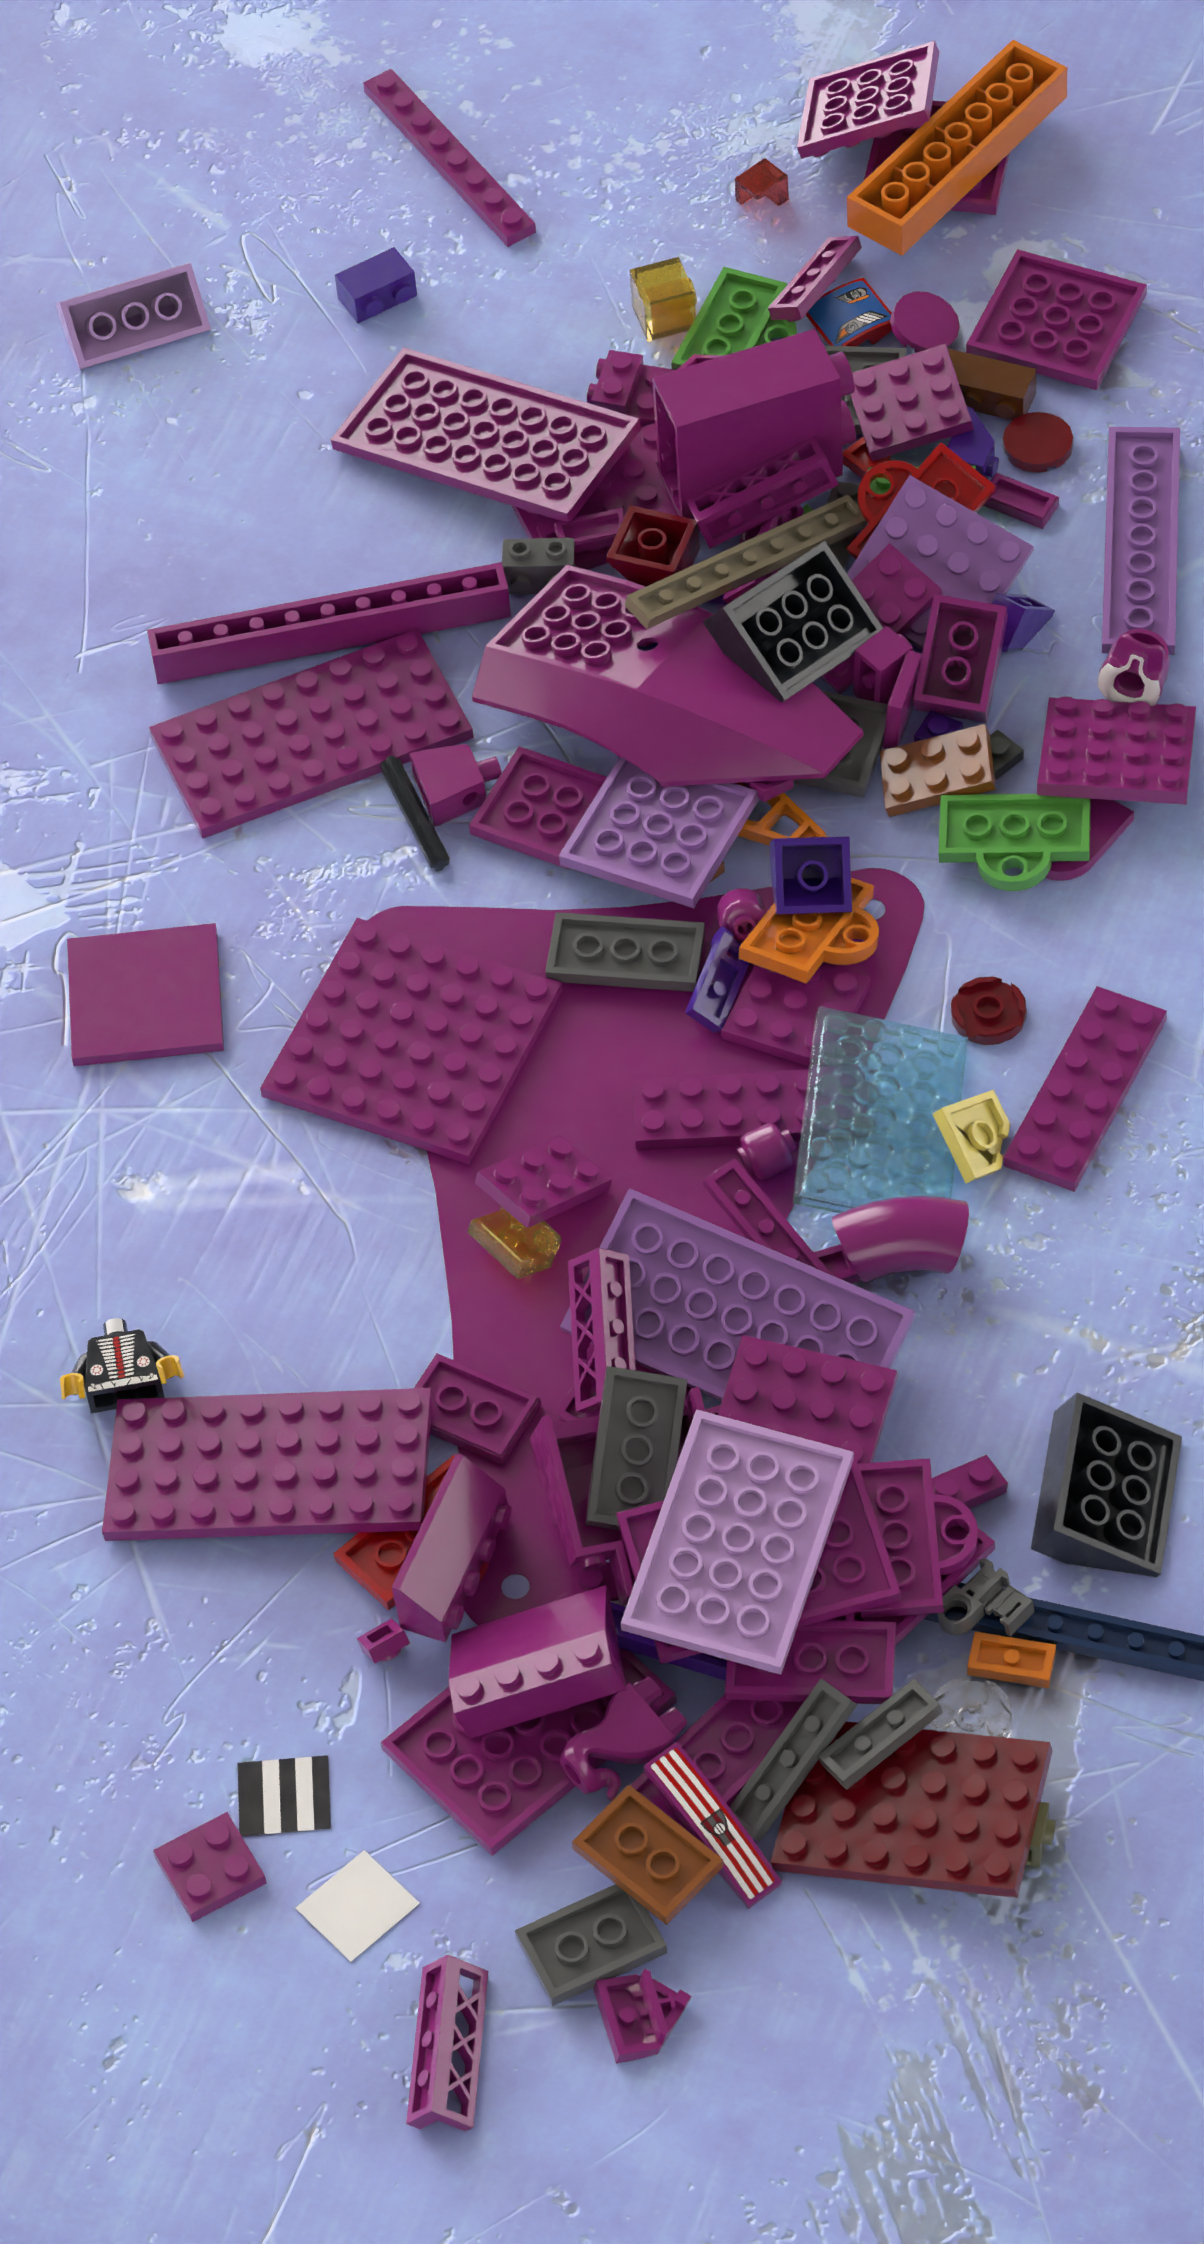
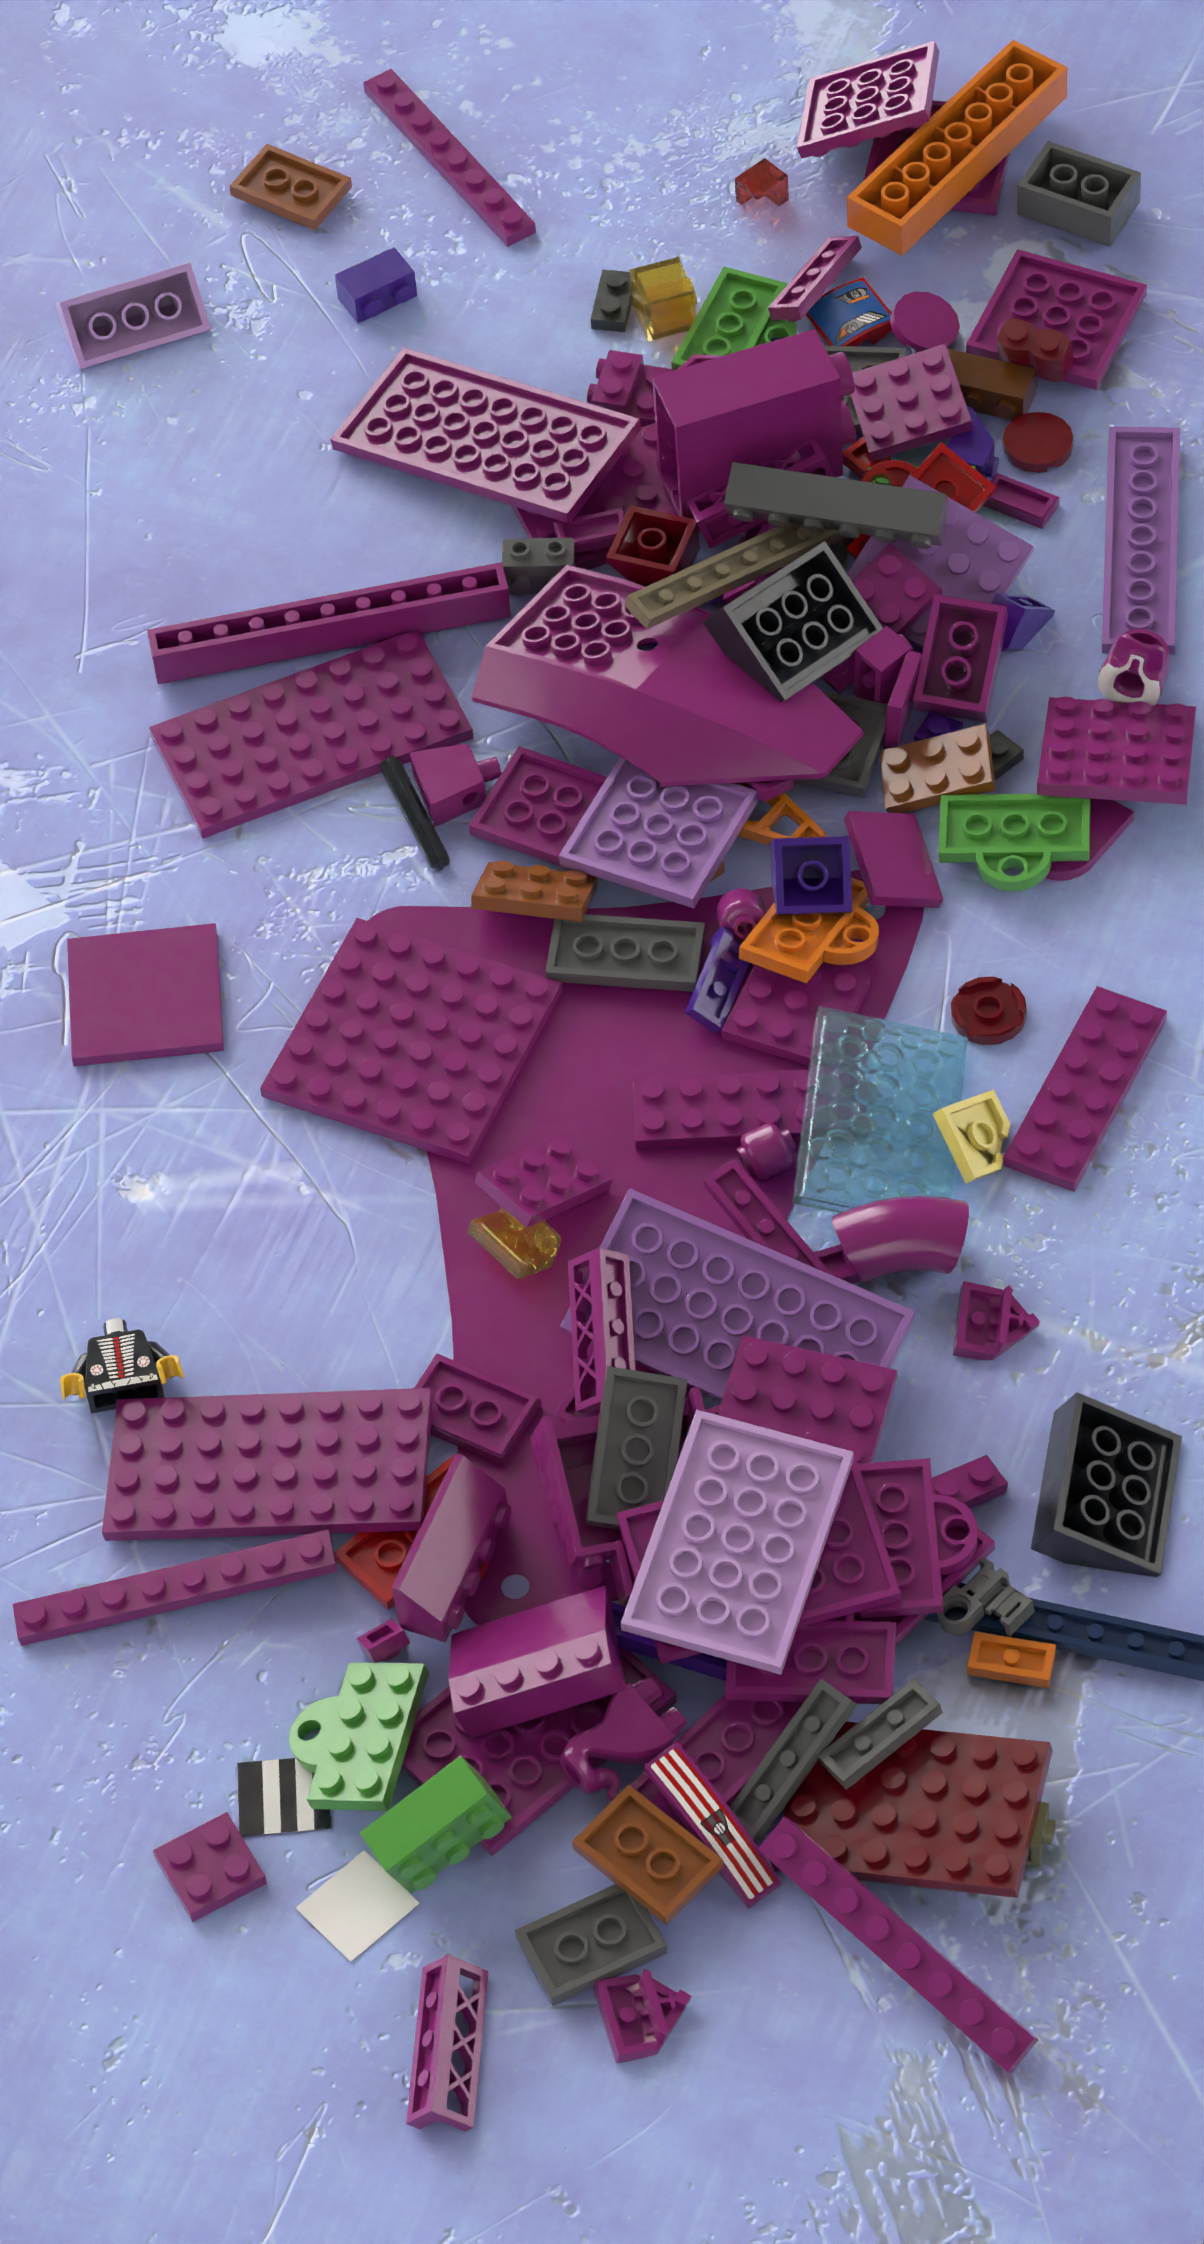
clear plate [930,1677,1012,1738] -> none
none -> magenta plate [12,1529,338,1646]
none -> dark orange plate [229,143,352,230]
none -> plate [289,1662,429,1811]
none -> bright green brick [359,1756,512,1894]
none -> dark orange plate [471,861,597,922]
none -> pearl dark grey plate [590,269,637,332]
none -> dark grey brick [724,462,949,549]
none -> magenta plate [758,1817,1039,2073]
none -> magenta tile [843,811,944,908]
none -> magenta slope [952,1281,1040,1360]
none -> dark red brick [996,318,1074,382]
none -> dark grey brick [1017,141,1141,247]

